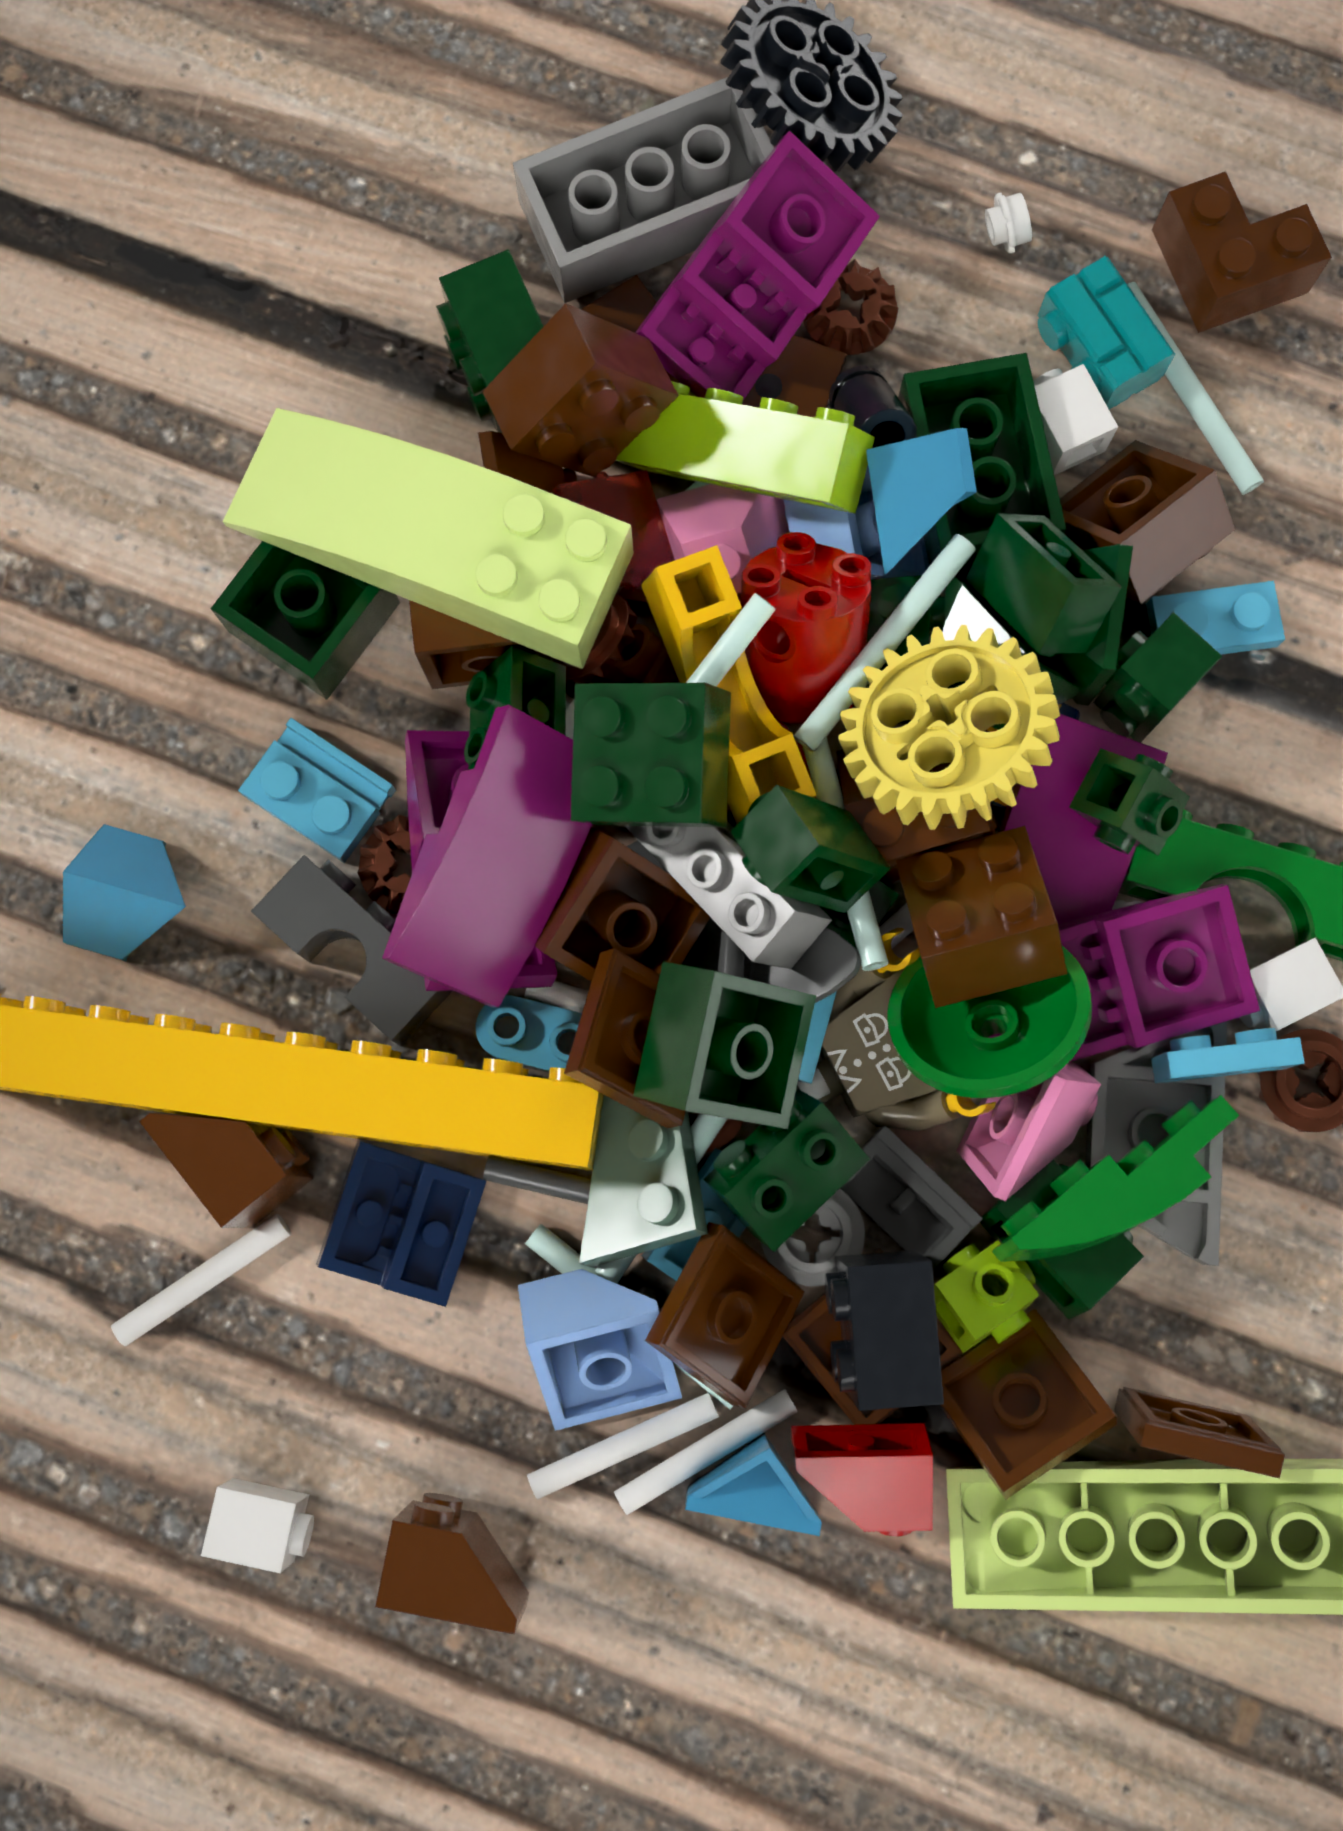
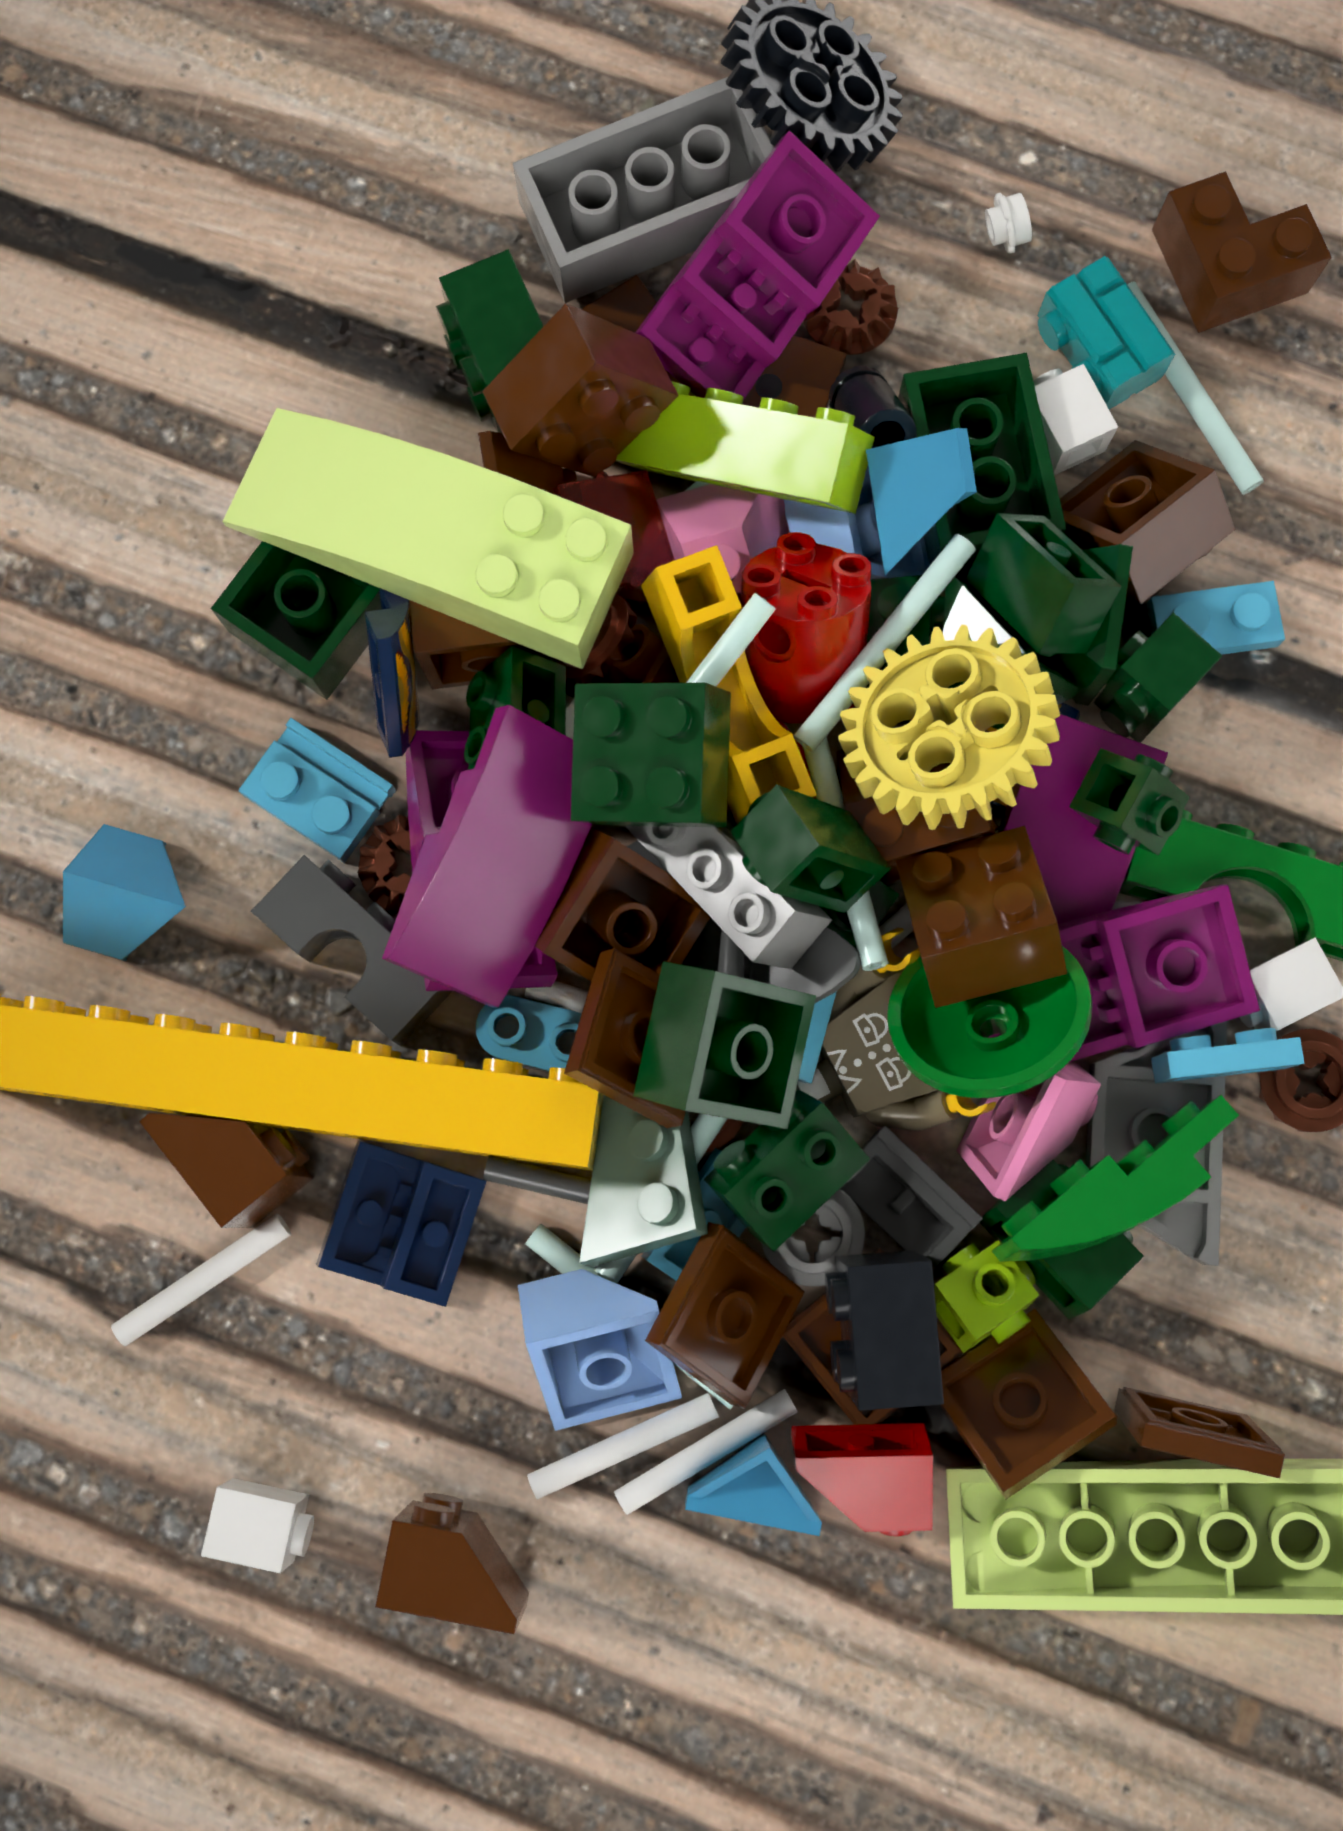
none -> dark blue slope [365,588,419,758]

